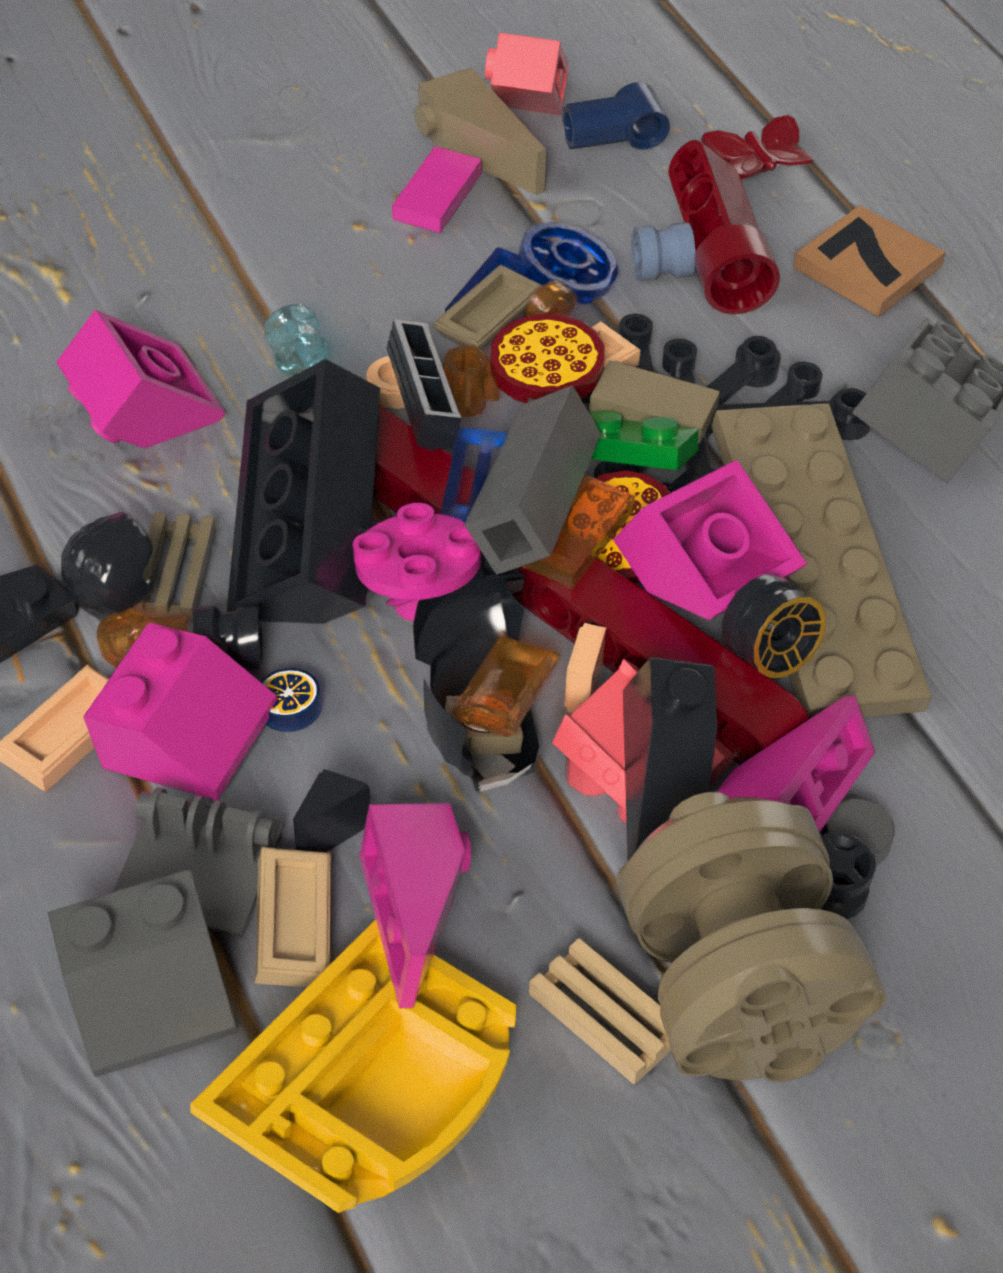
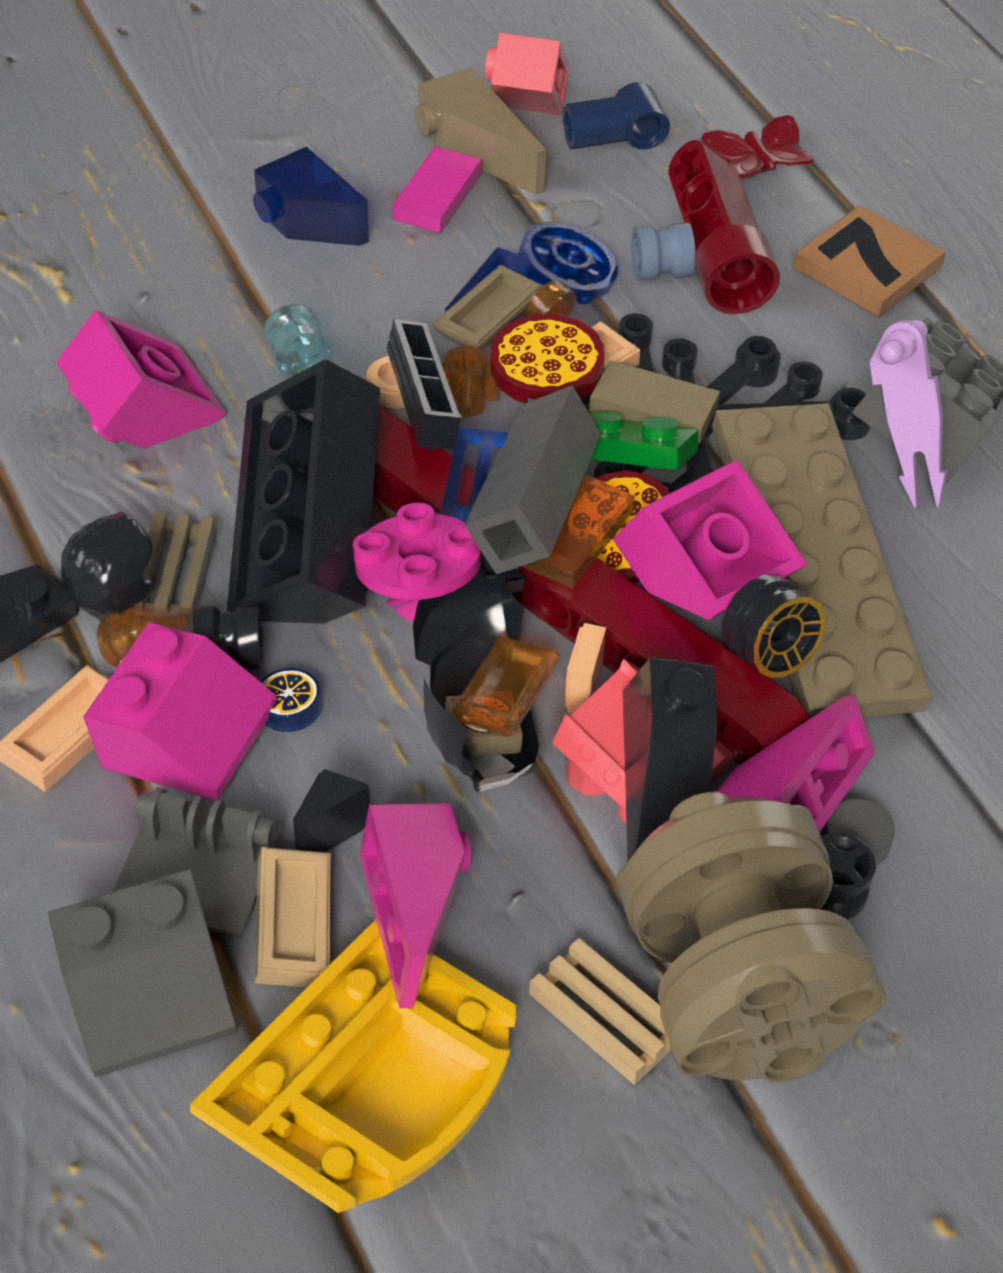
none -> clear blue slope [253,146,369,246]
none -> lavender piece [870,320,948,509]

